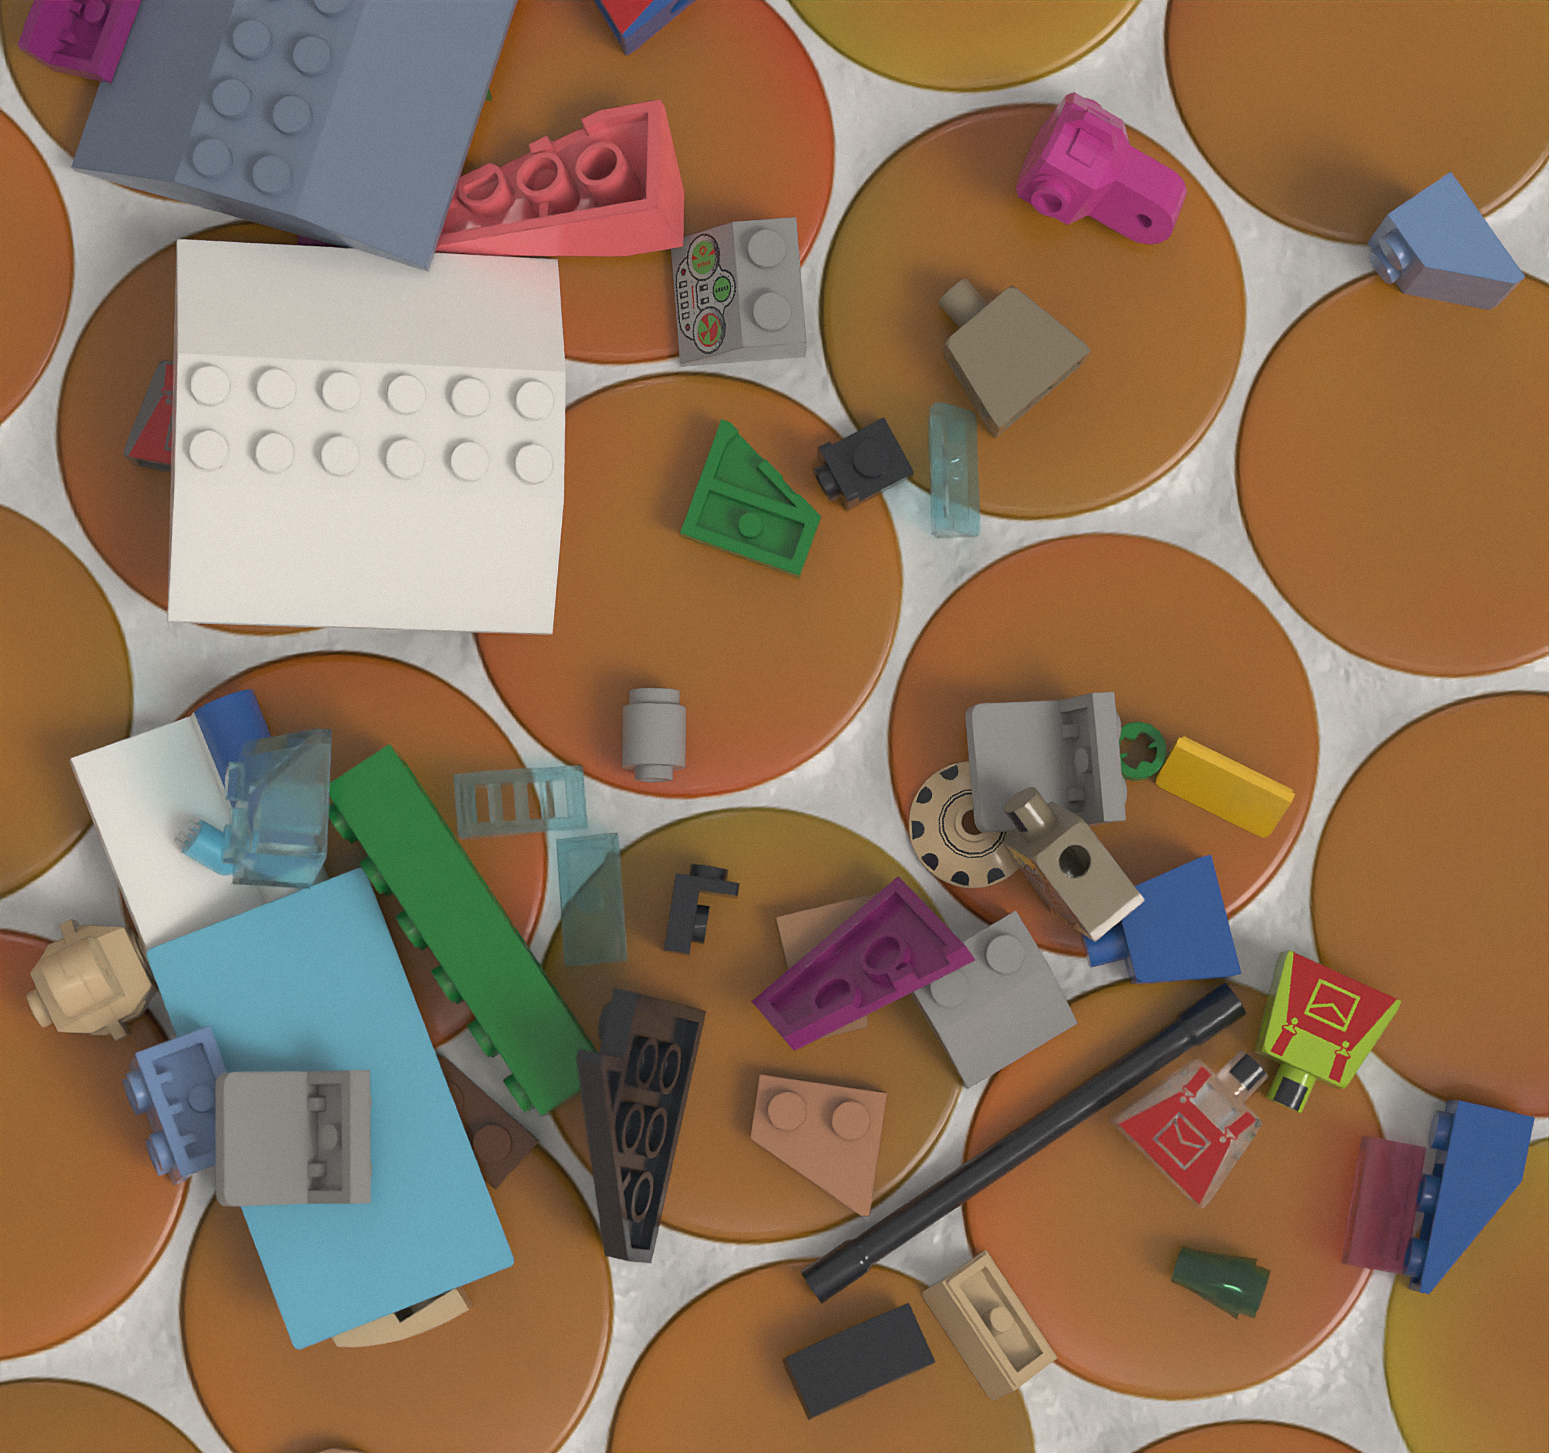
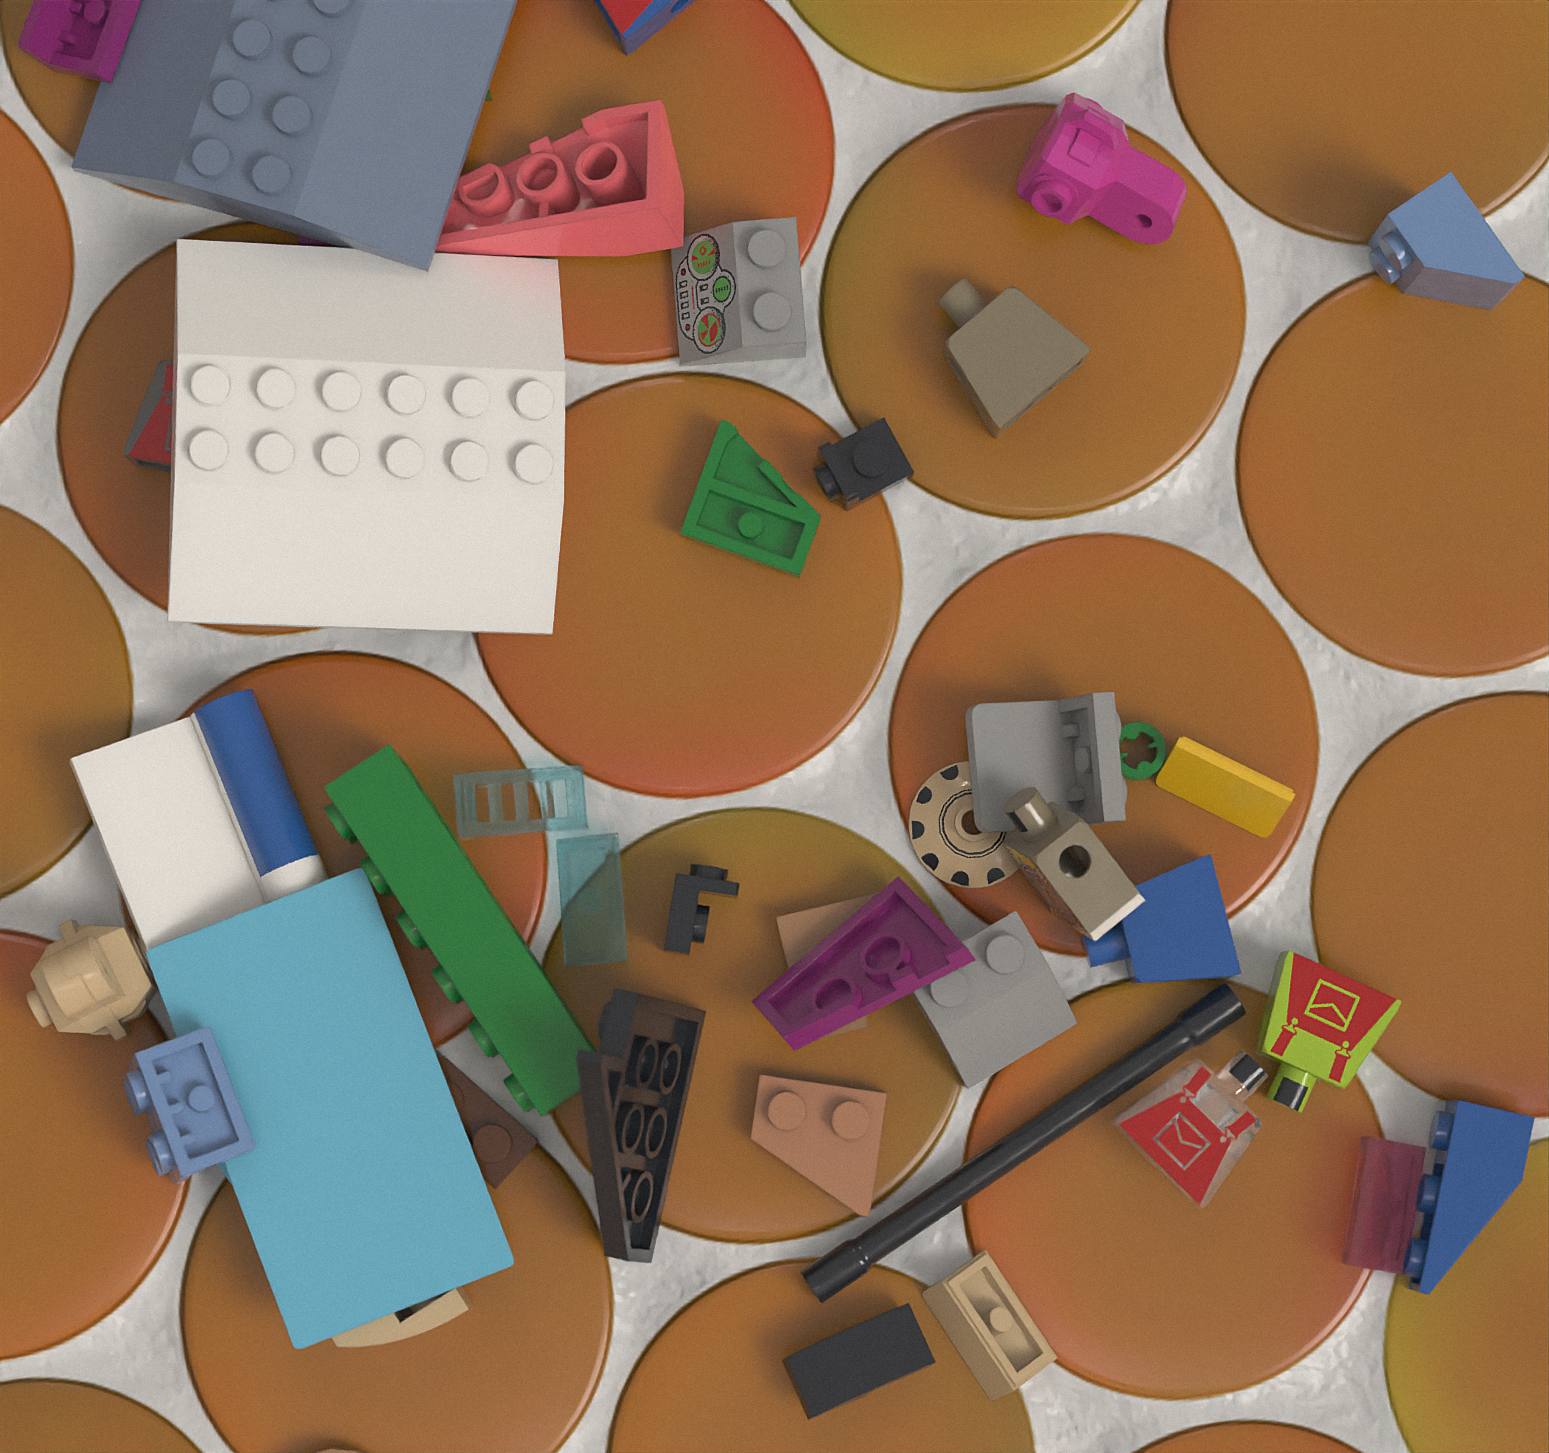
medium azure piece [174,820,245,876] -> none
light grey bracket [216,1070,372,1206] -> none
clear light blue slope [221,729,332,889] -> none
light grey brick [622,688,686,782] -> none
clear light blue slope [927,403,980,539] -> none
clear green cone [1171,1245,1271,1319] -> none

